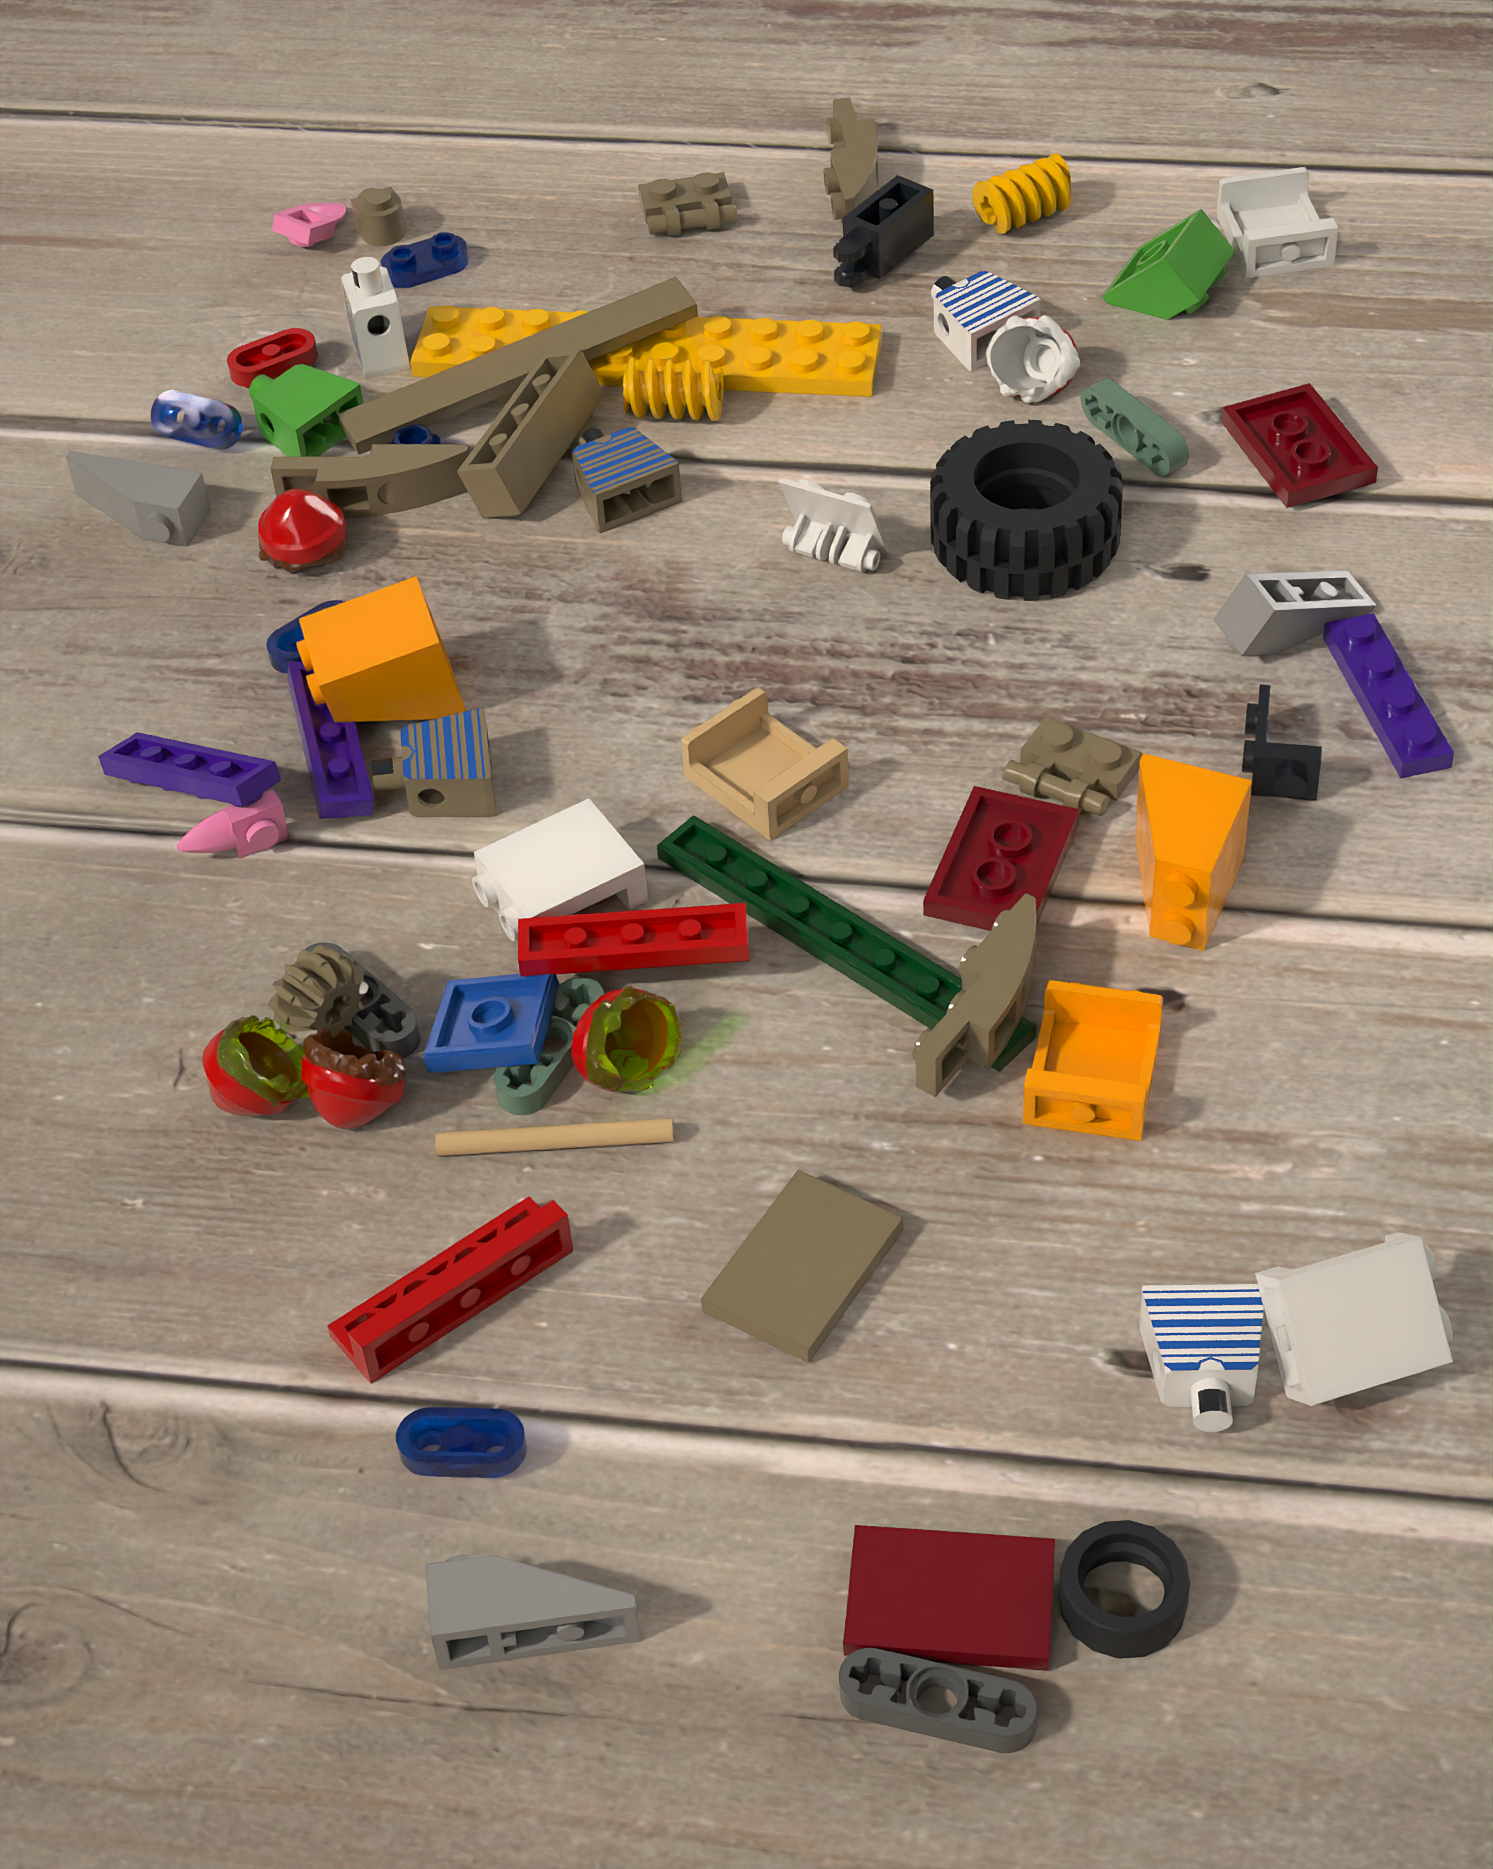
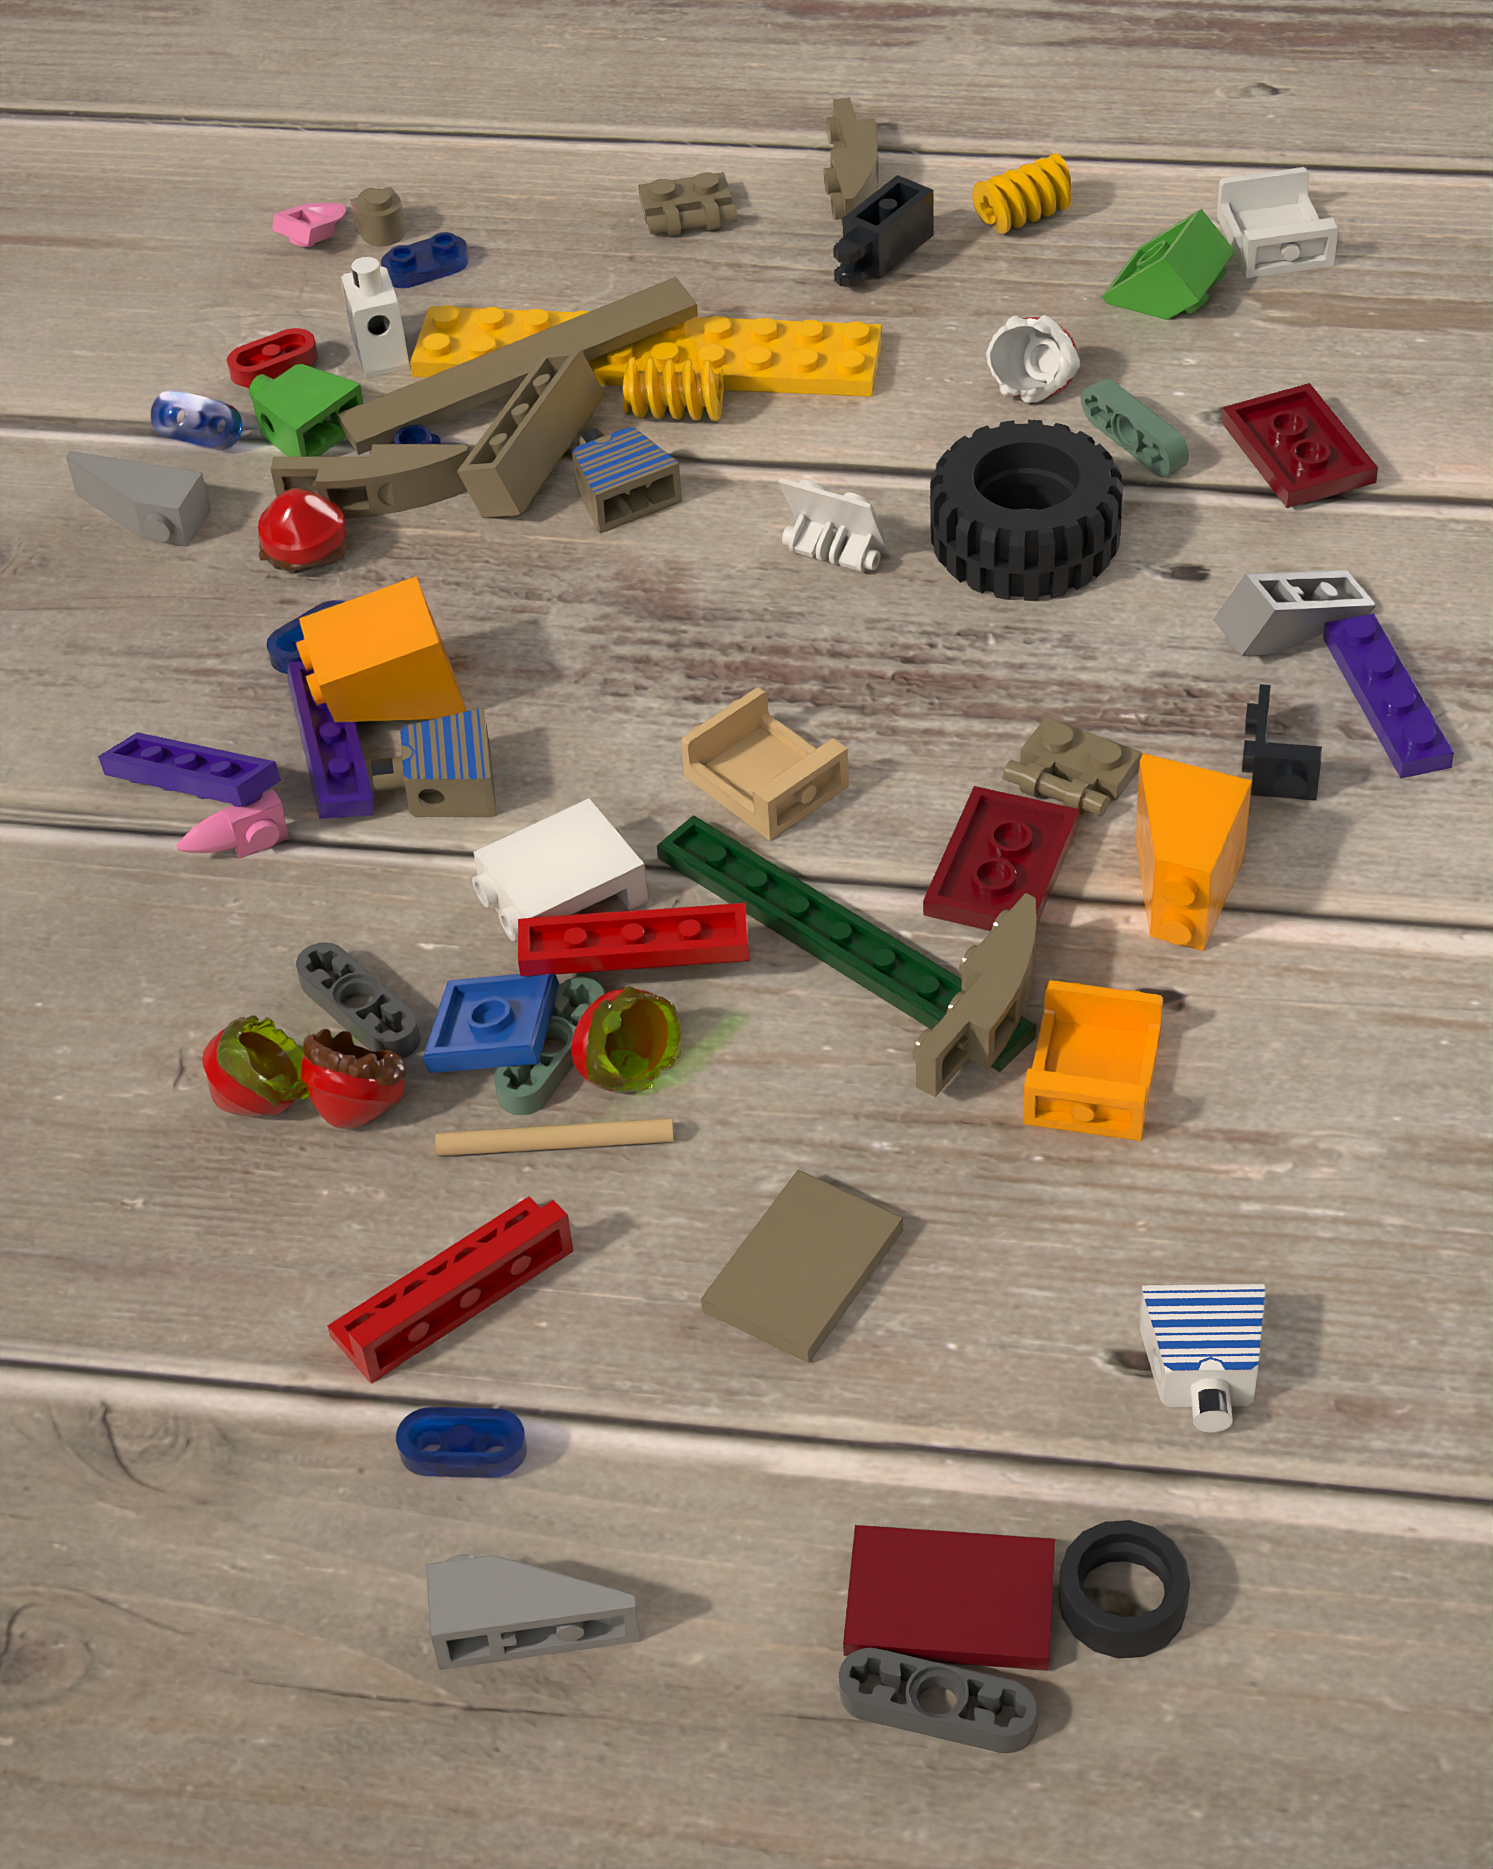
dark tan gear [268,944,369,1042] -> none
white torso [931,271,1041,372] -> none
white panel [1255,1232,1453,1406] -> none

